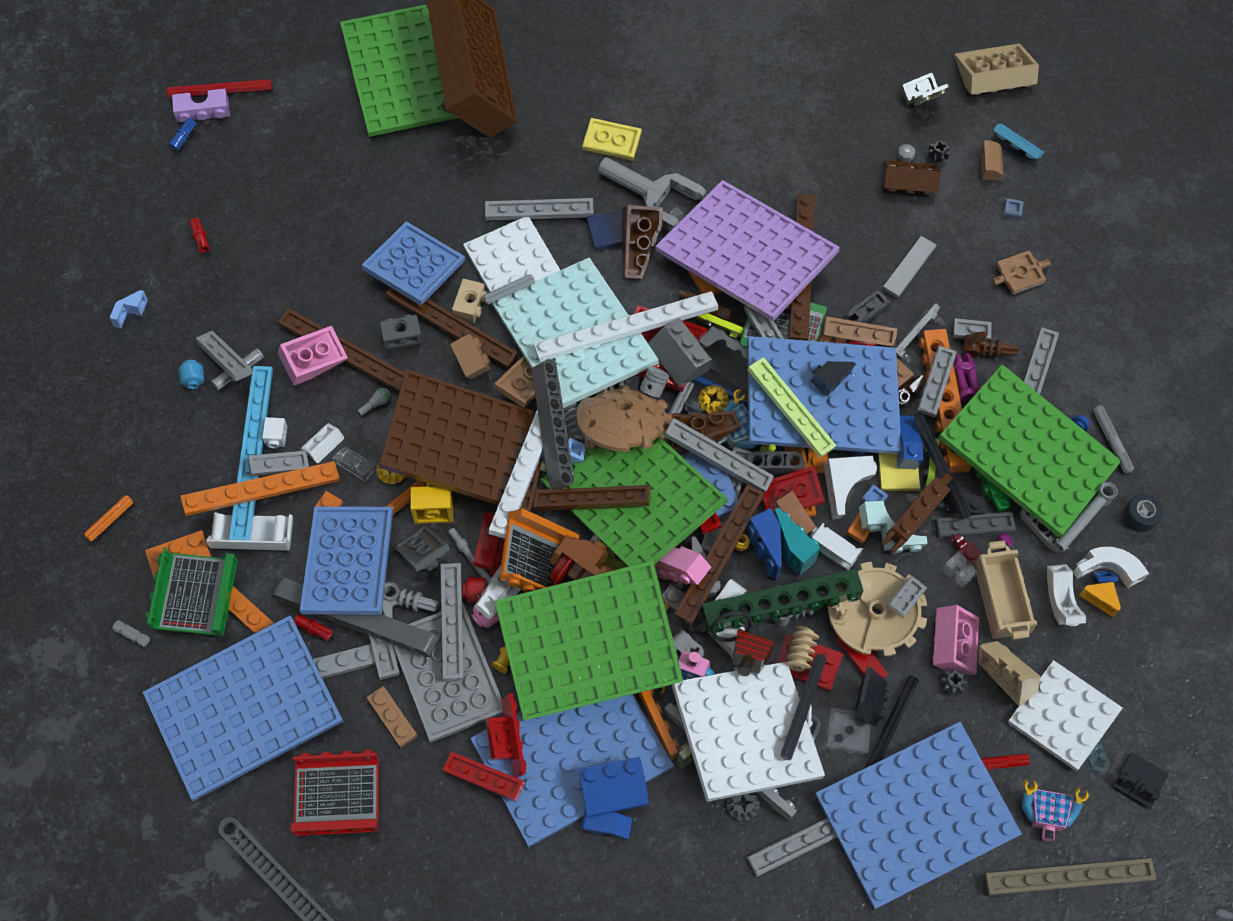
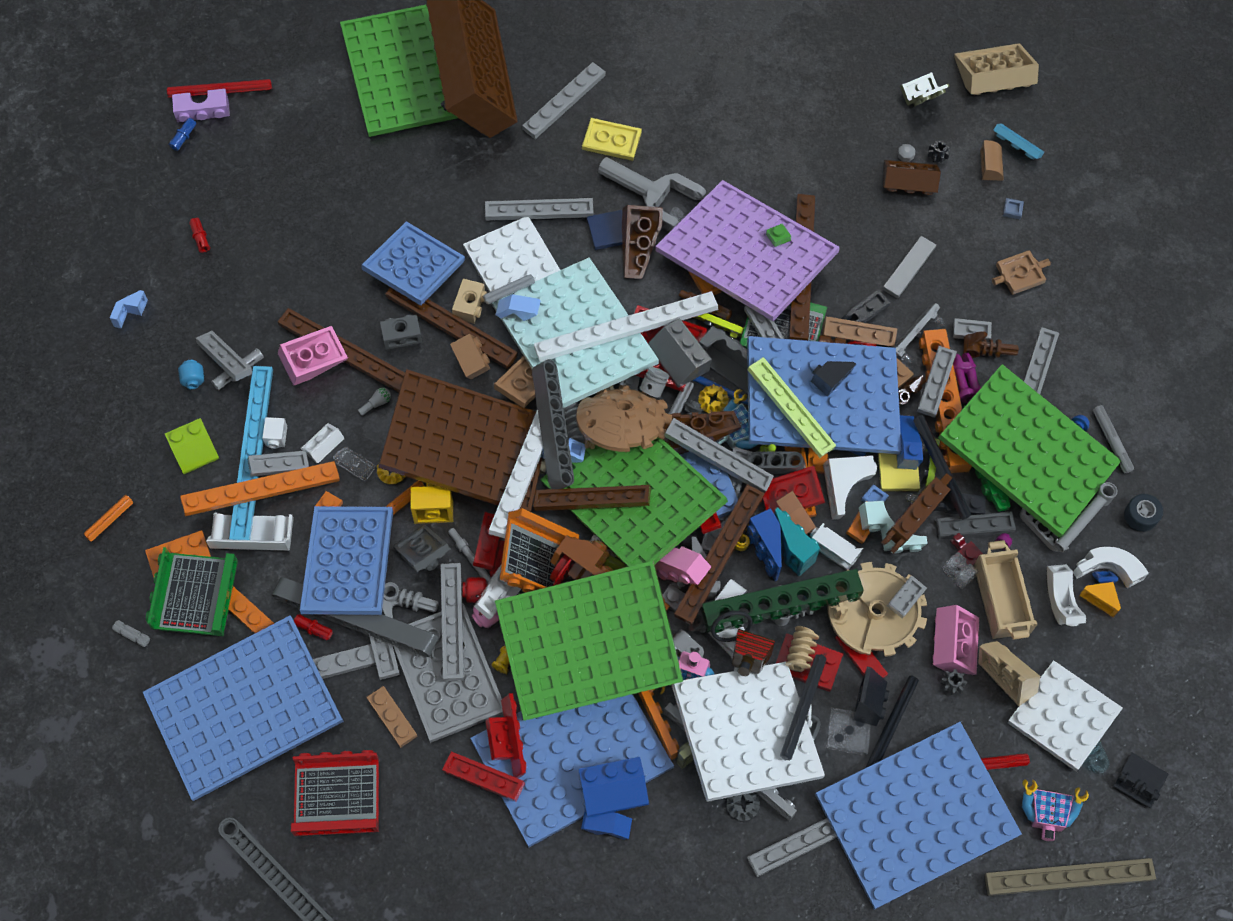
none -> lime slope [165,418,219,474]
none -> light blue slope [496,294,541,321]
none -> light grey plate [522,62,606,139]
none -> bright green plate [766,223,791,247]

